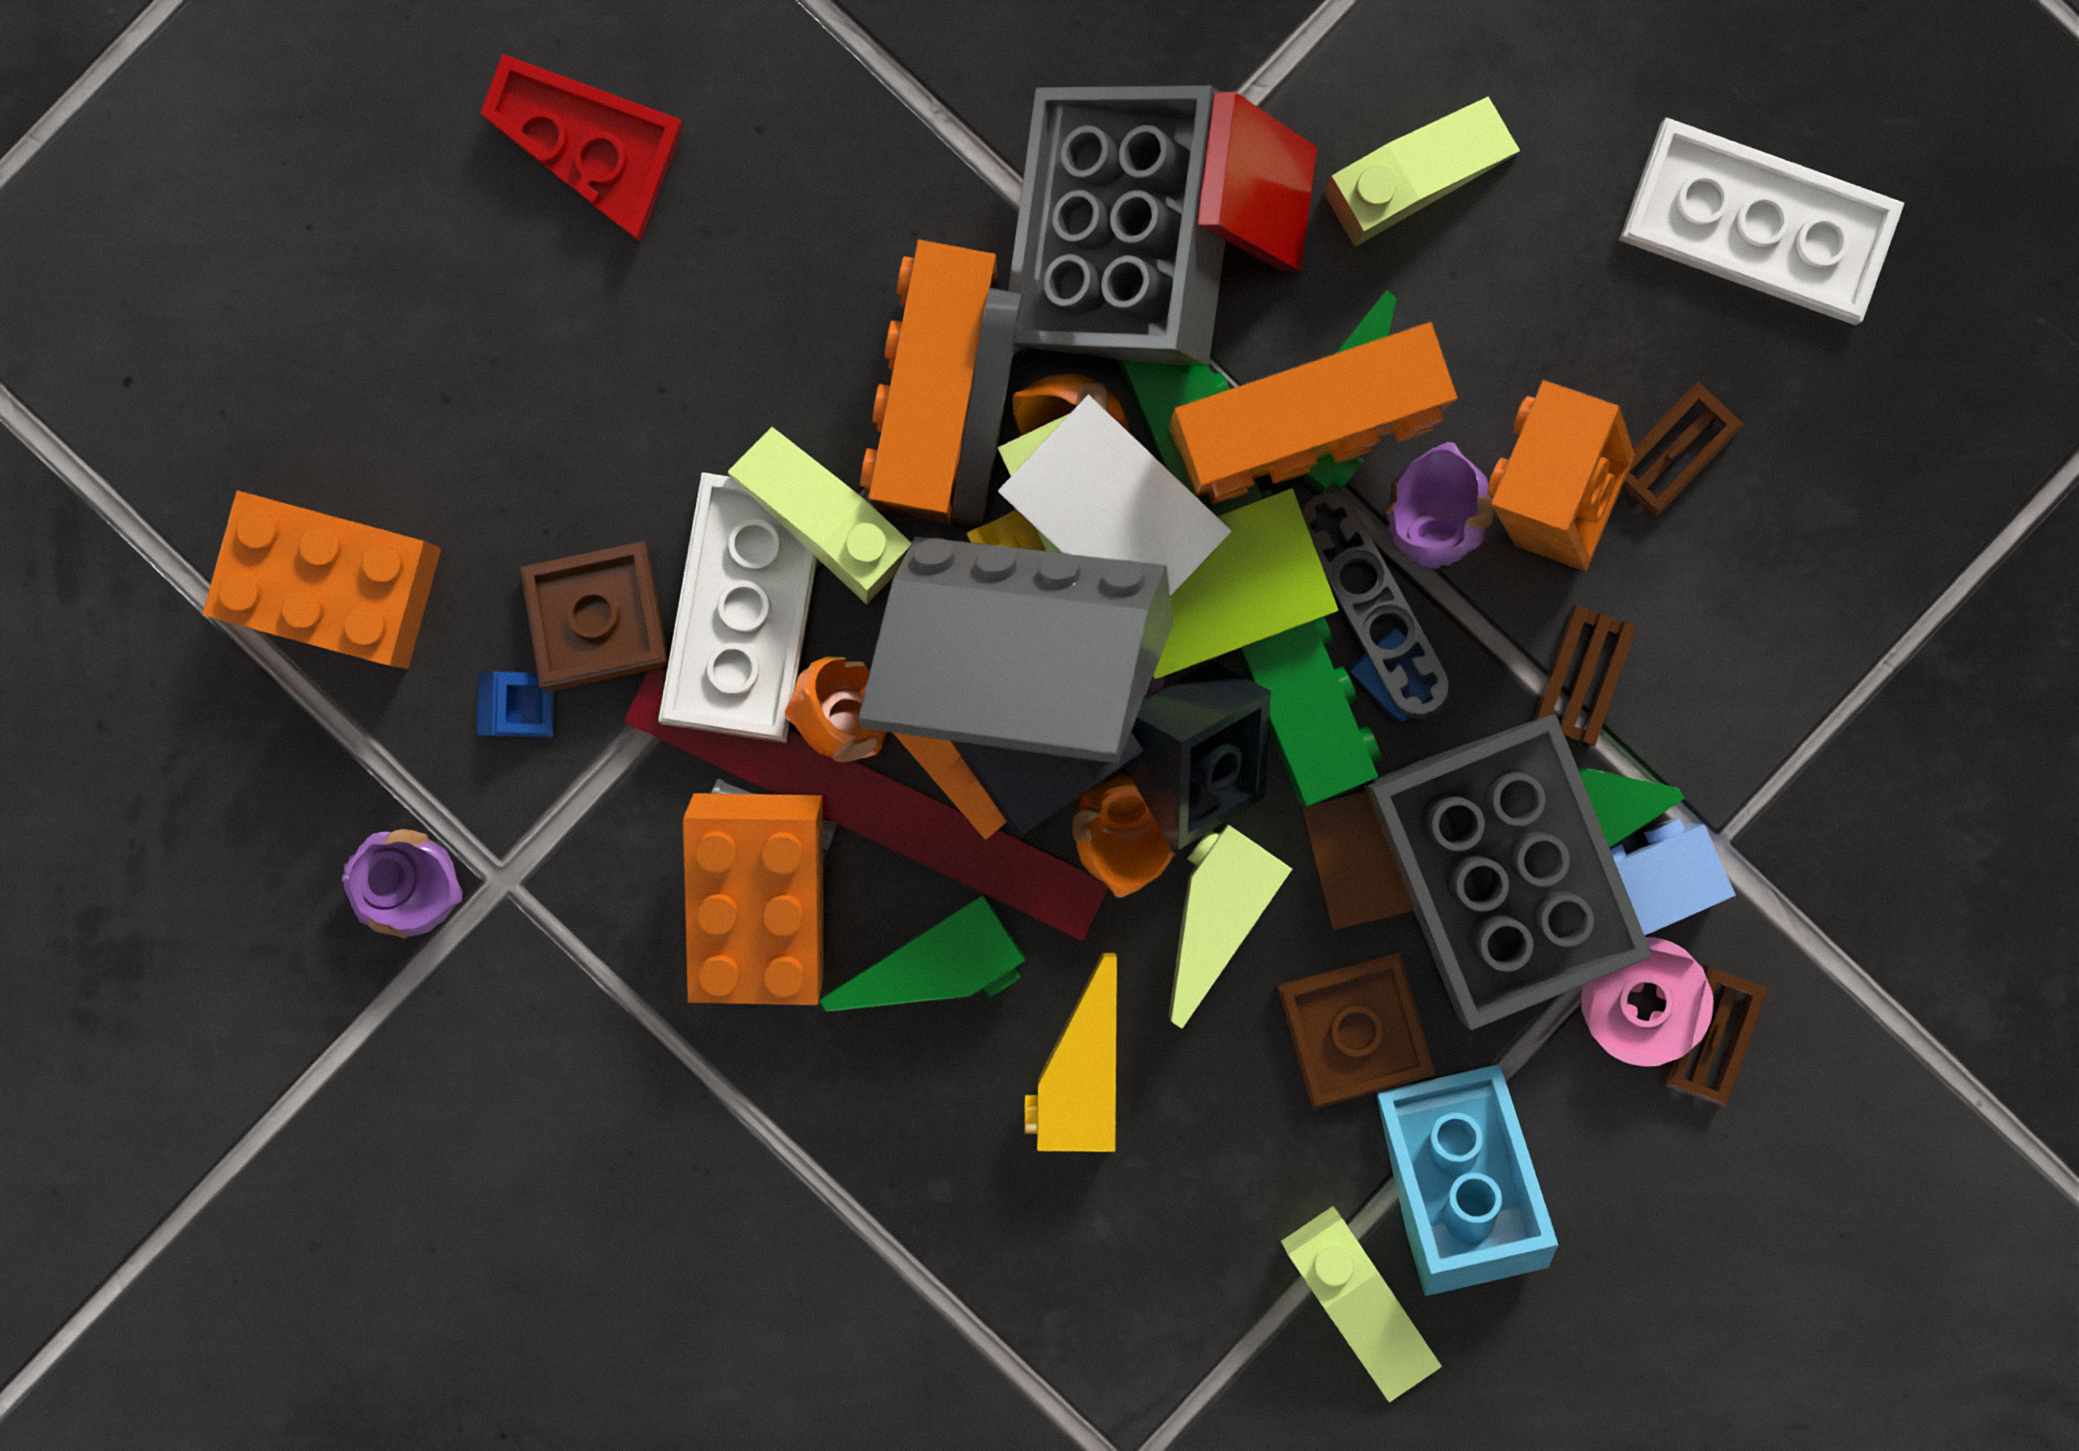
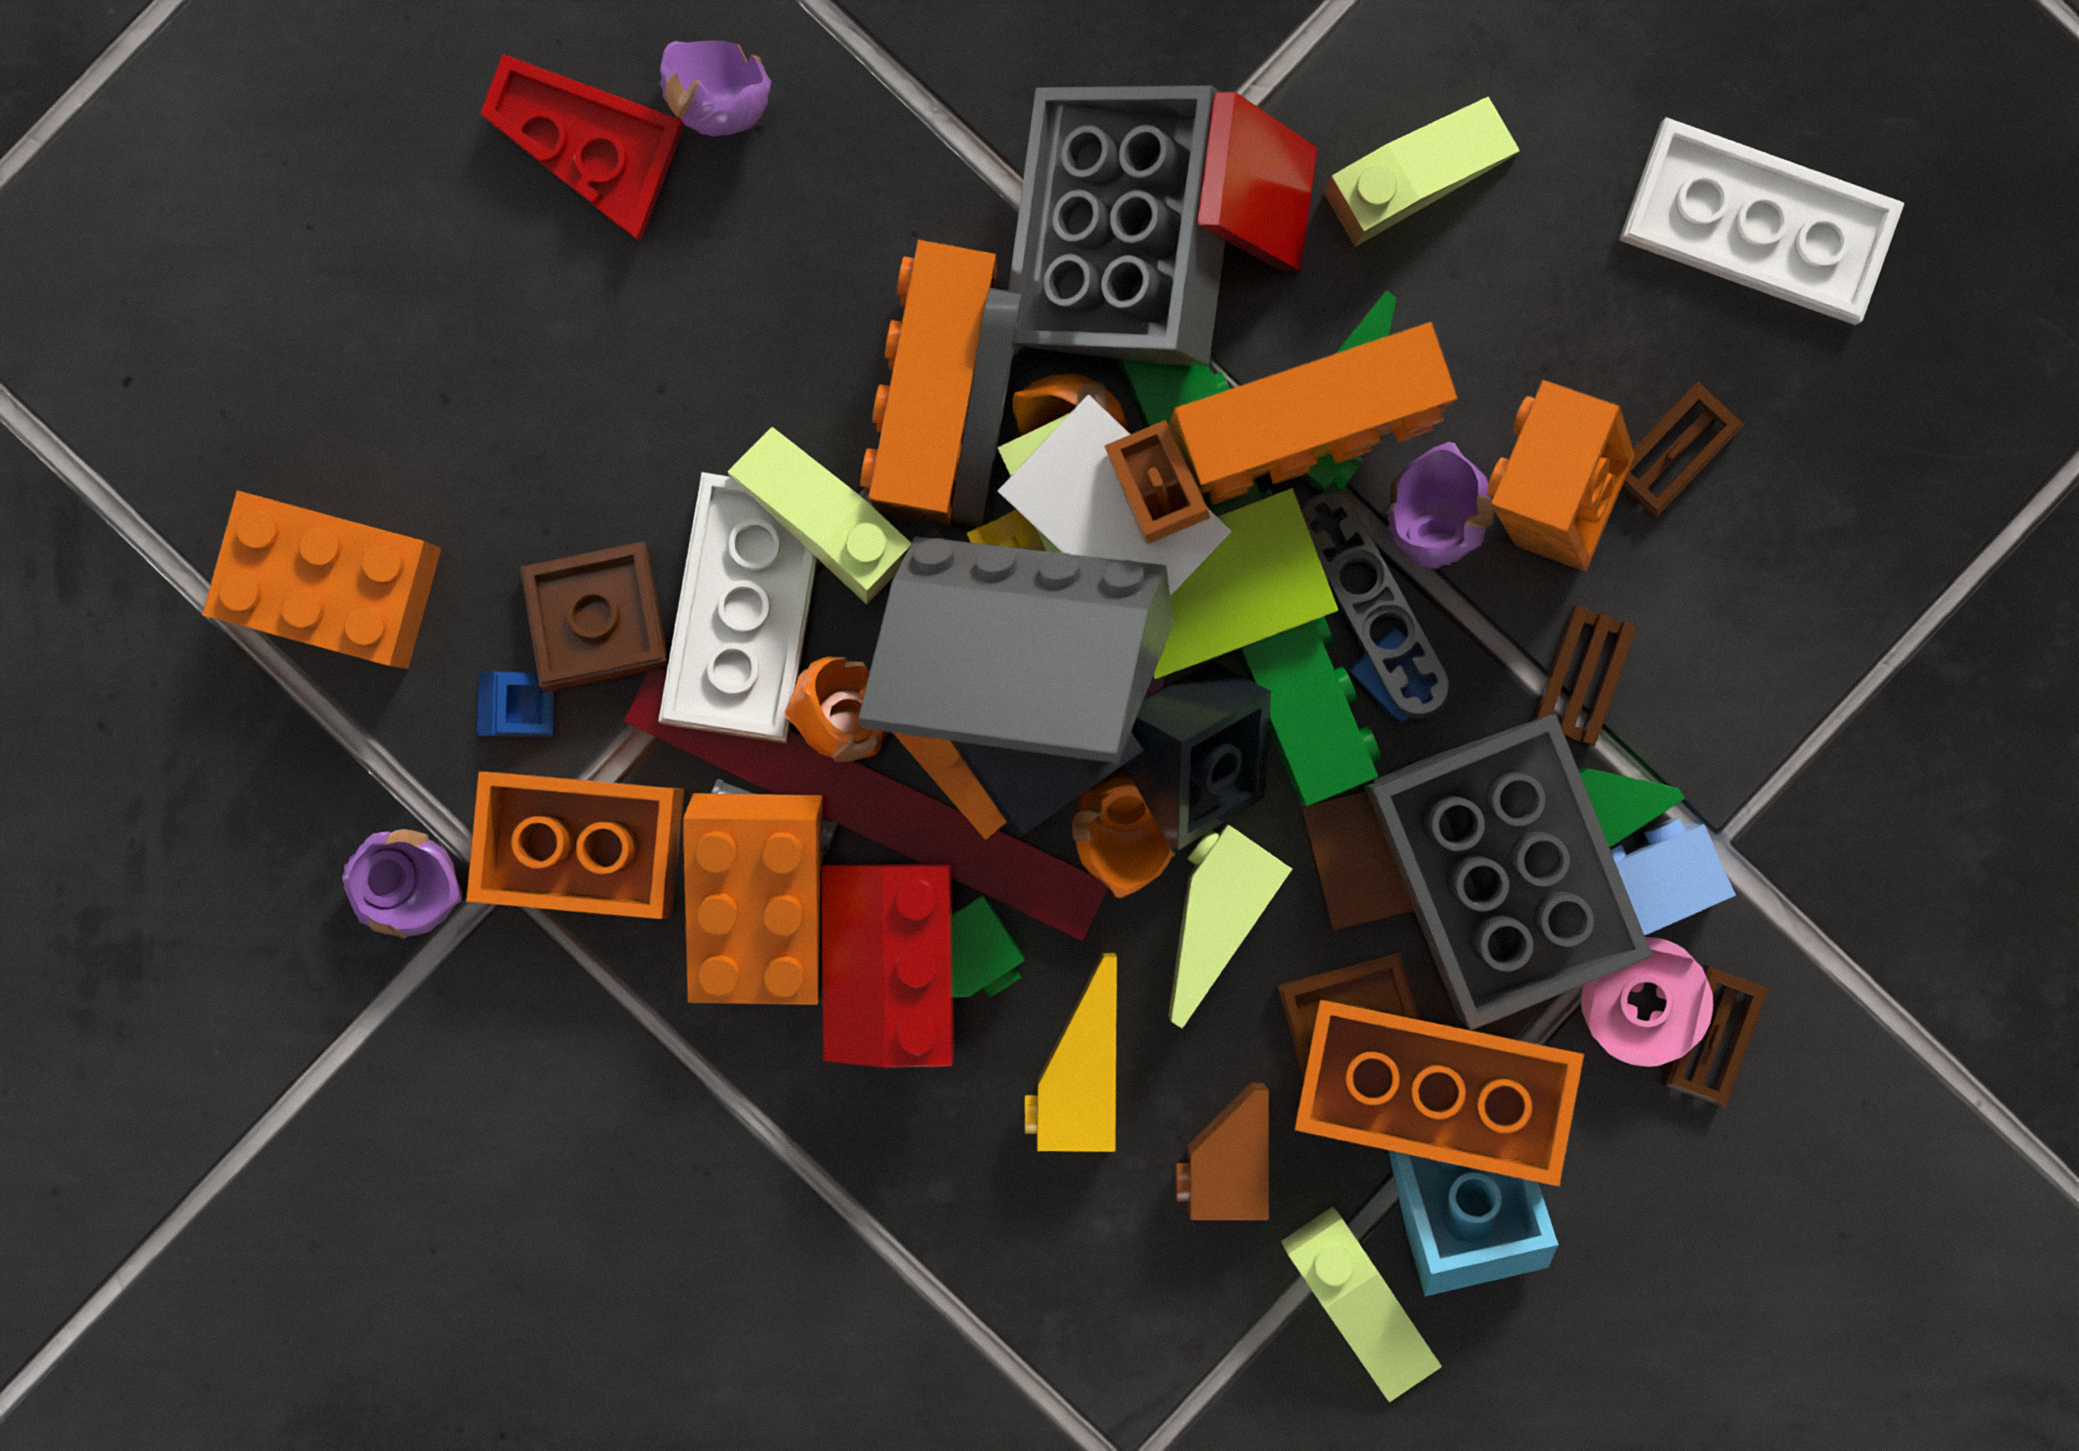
none -> orange brick [466,772,684,919]
none -> medium lavender hair [660,40,772,137]
none -> red slope [821,863,954,1067]
none -> dark orange slope [1104,420,1211,544]
none -> dark orange slope [1175,1083,1269,1220]
none -> orange brick [1295,1000,1584,1187]

